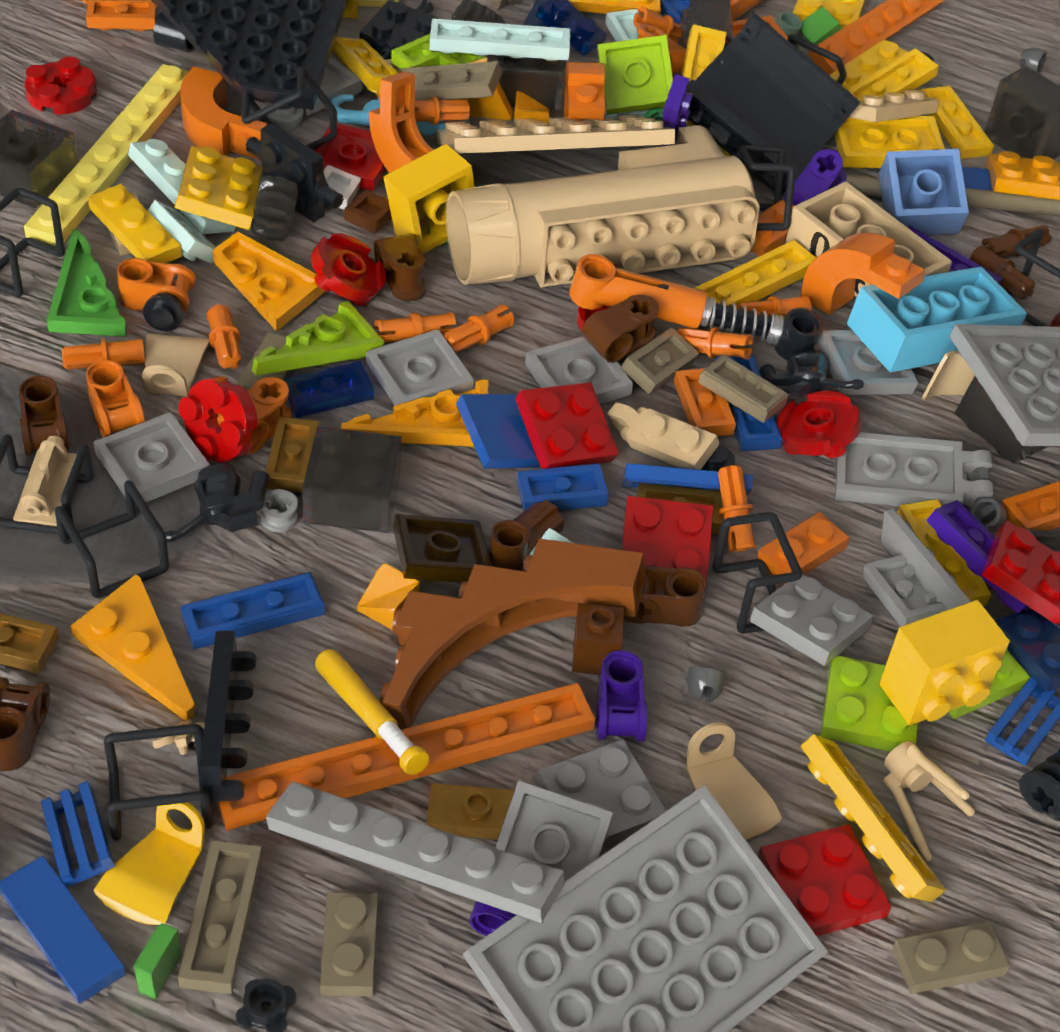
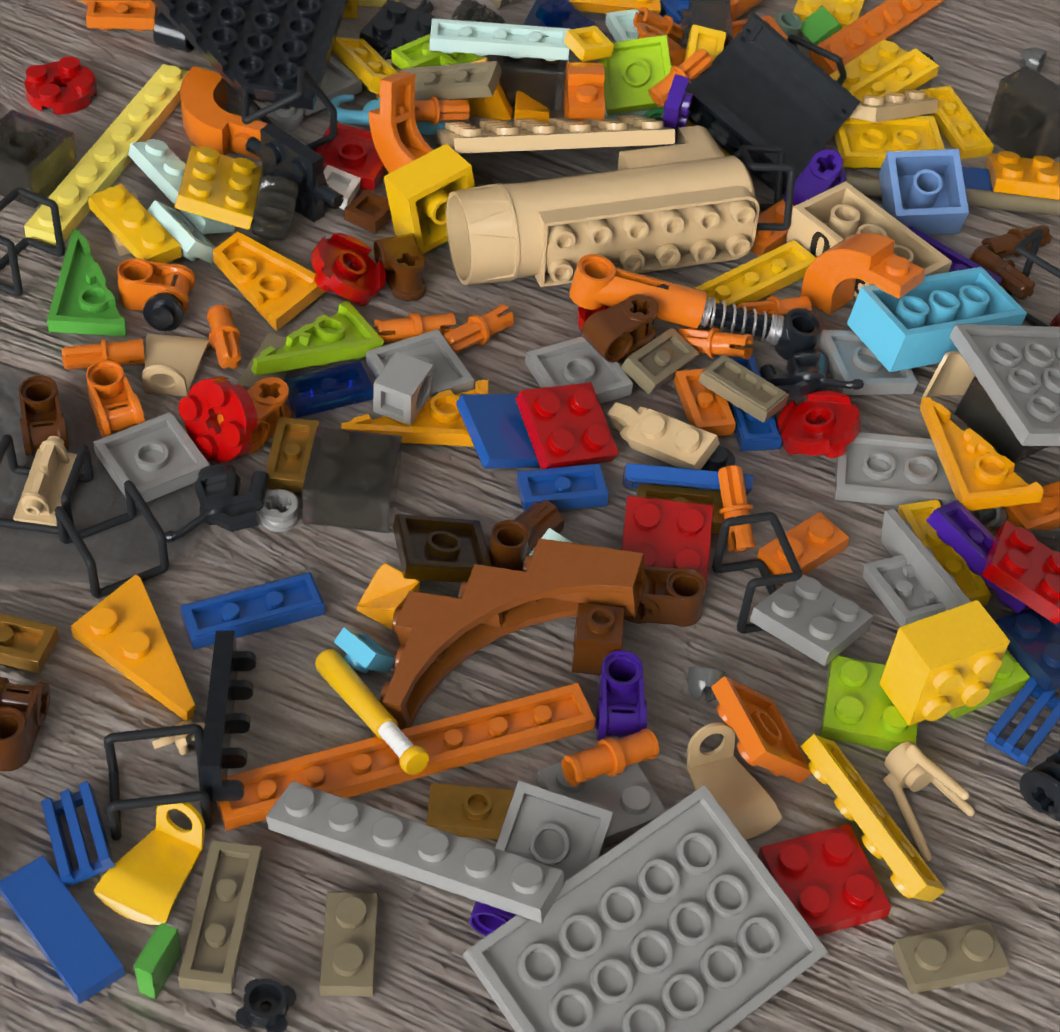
none -> medium azure plate [334,627,396,674]
none -> light grey brick [373,351,434,425]
none -> orange pin [561,728,659,787]
none -> yellow plate [564,25,614,62]
none -> orange axle [648,49,713,108]
none -> orange plate [711,676,812,783]
none -> light orange wing [920,397,1044,511]

